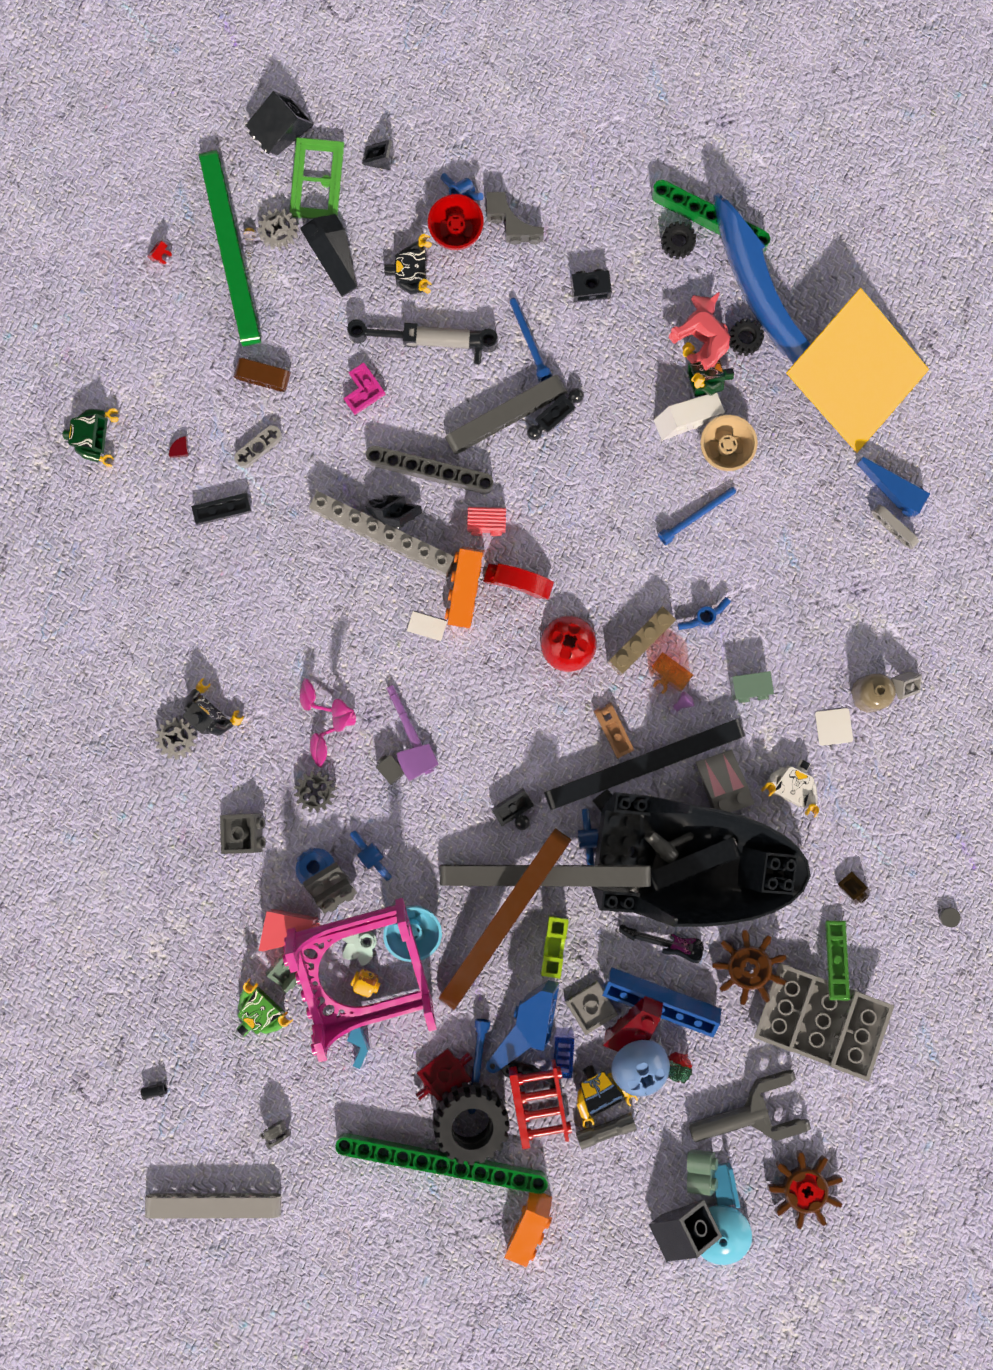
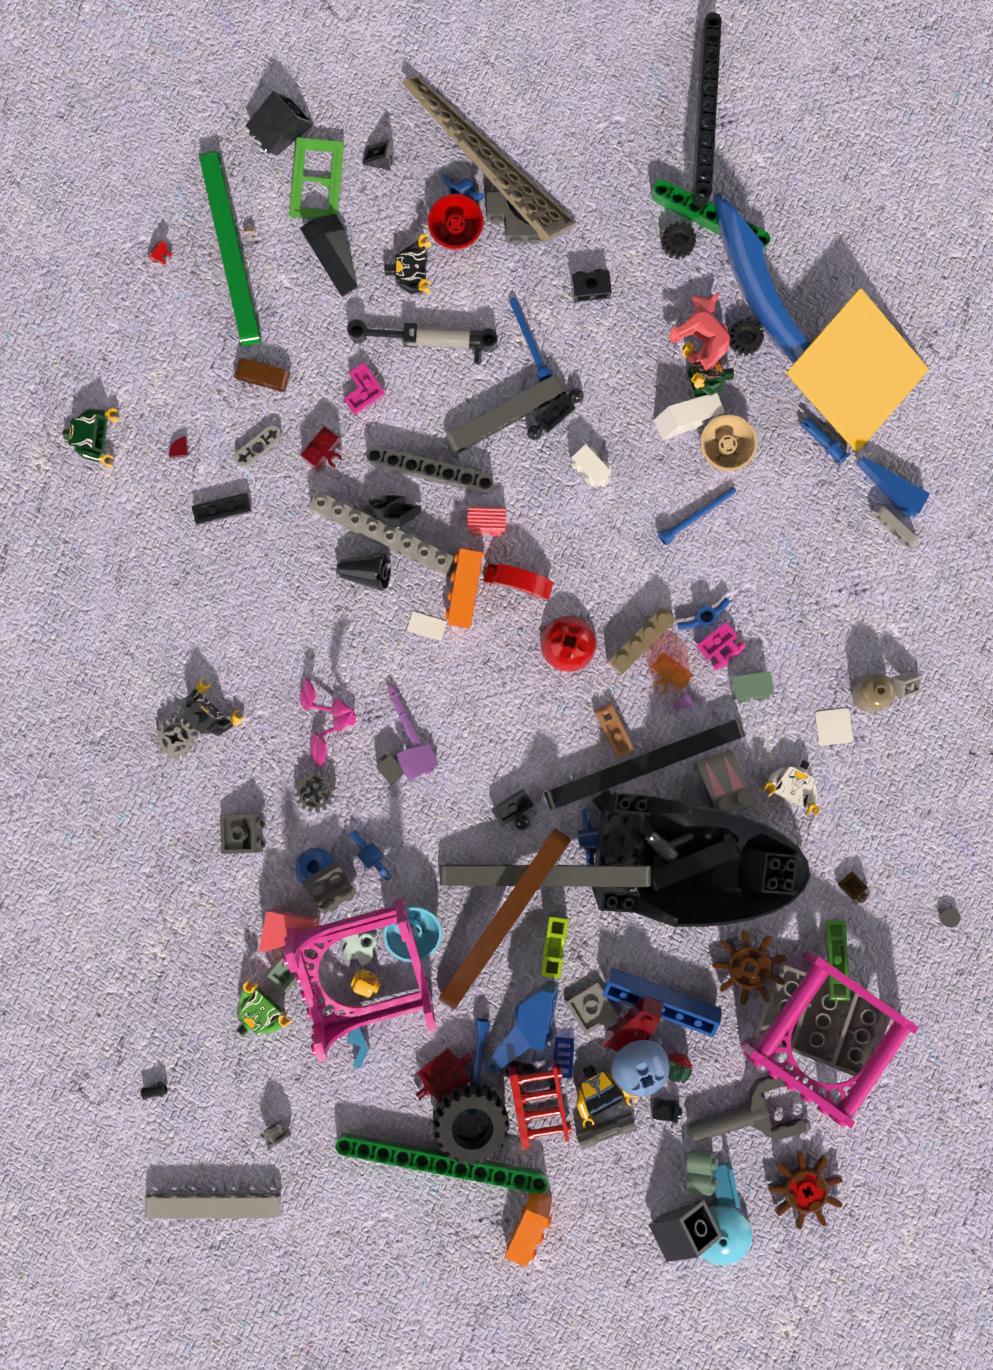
light grey gear [257,208,299,251] -> none
black piece [619,924,704,963] -> none
none -> dark red brick [300,426,343,472]
none -> black cone [336,553,391,591]
none -> dark tan wing [403,74,576,242]
none -> white brick [571,444,611,489]
none -> black bracket [652,1098,682,1124]
none -> black beam [692,12,722,208]
none -> dark pink plate [696,622,746,671]
none -> dark pink arch [740,951,919,1128]
none -> blue pin [800,417,851,466]

